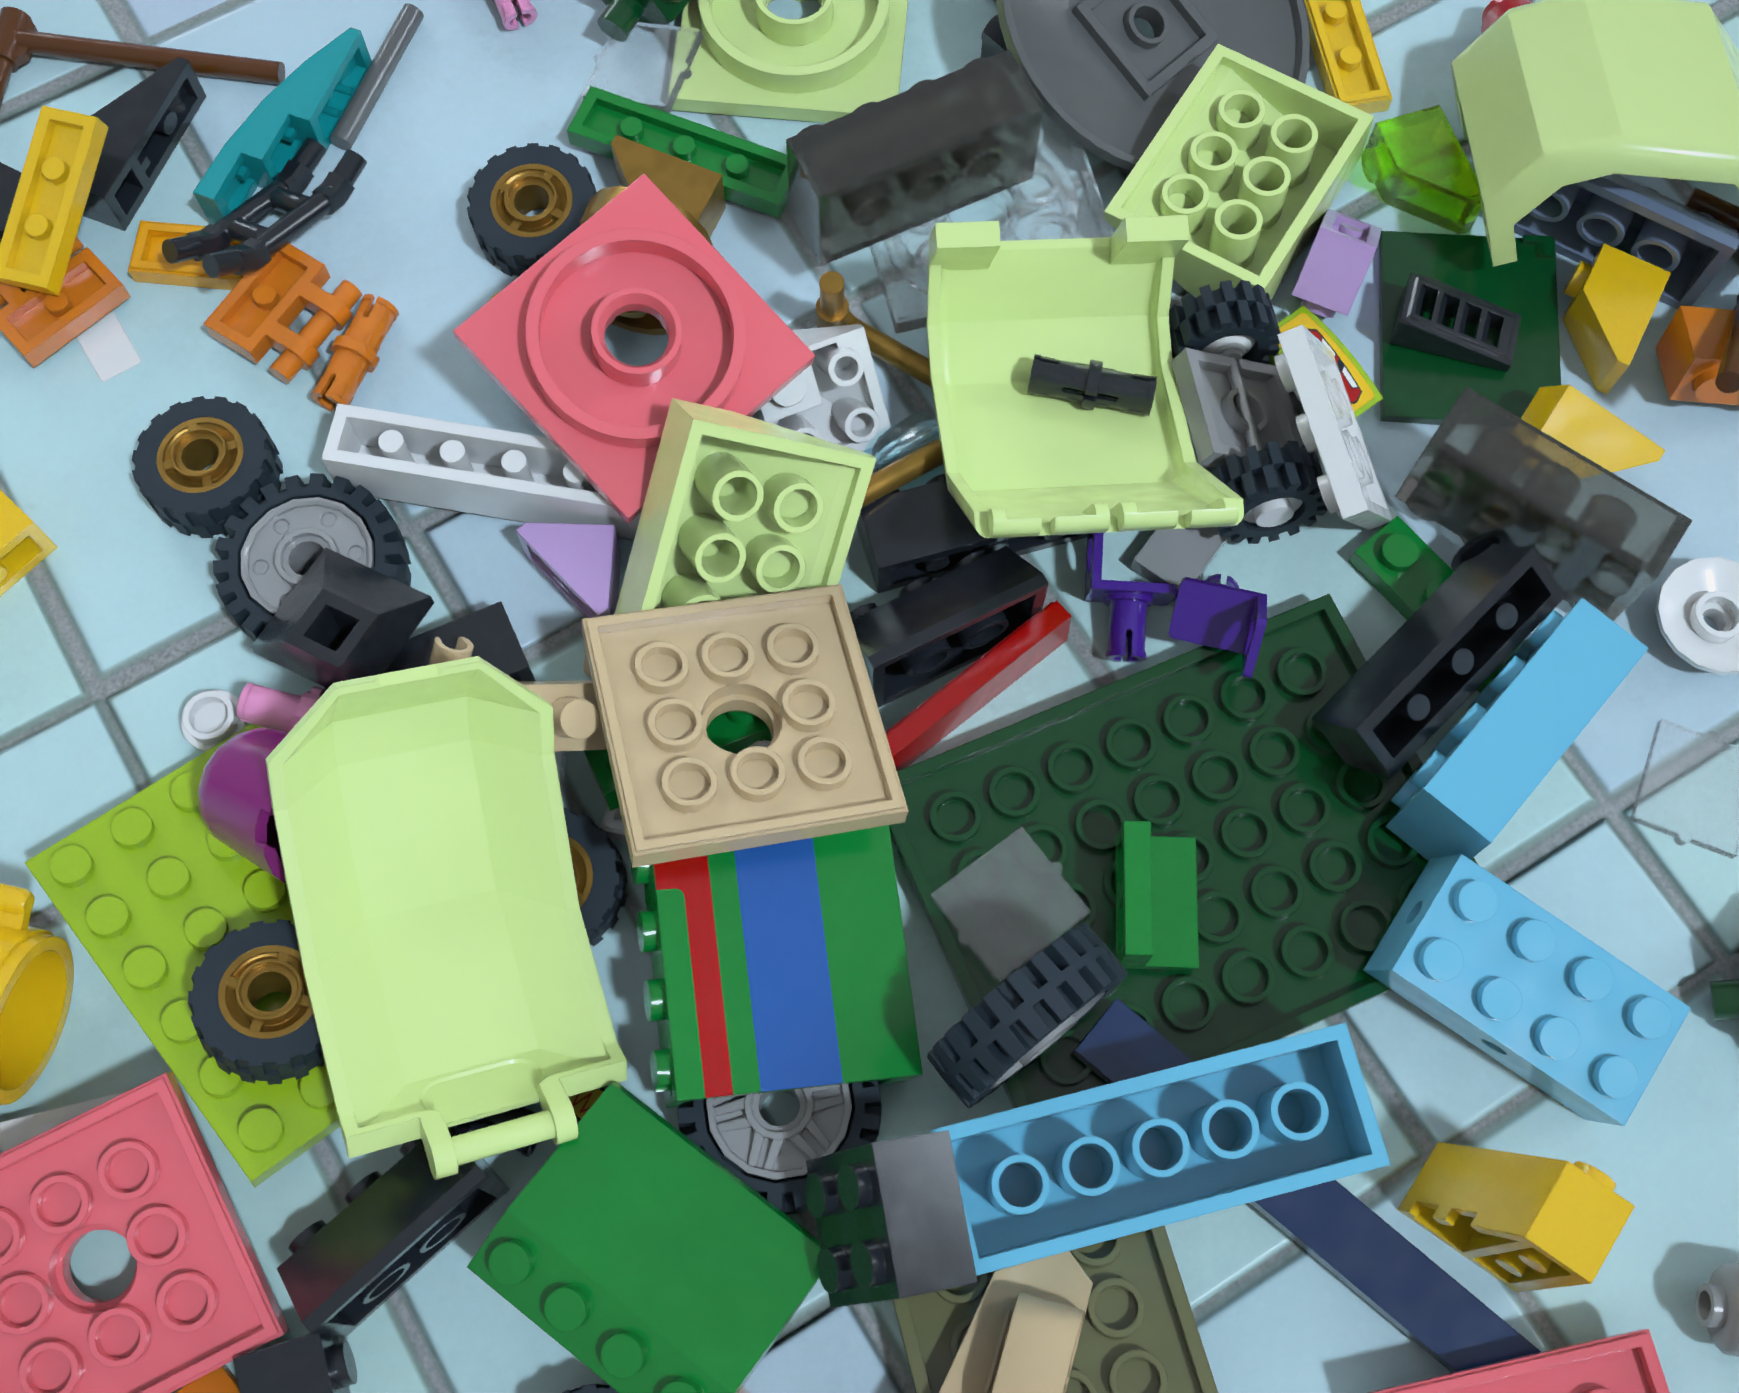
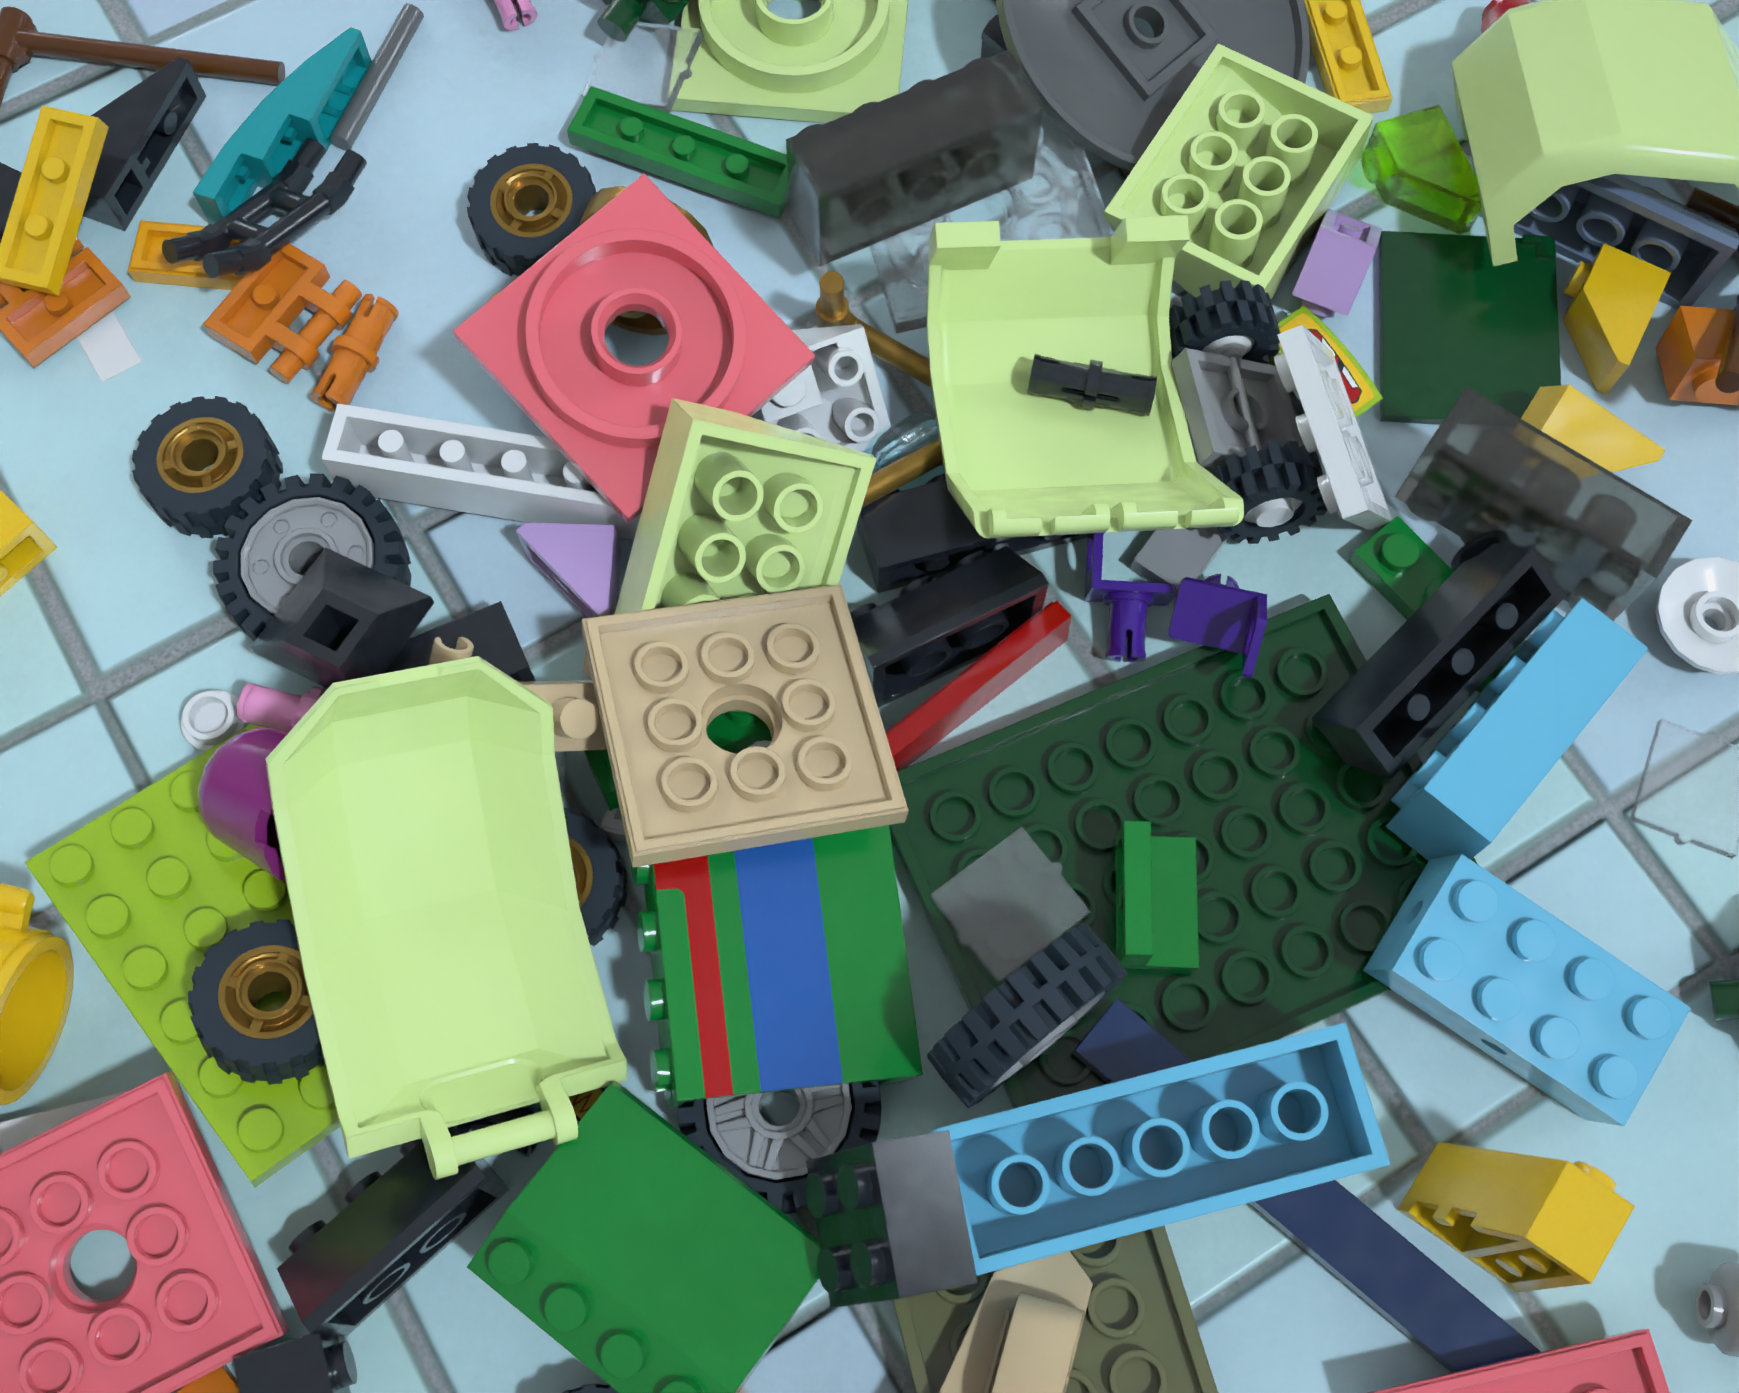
pearl gold slope [611,135,726,237] -> none
black slope [1390,273,1522,372] -> none

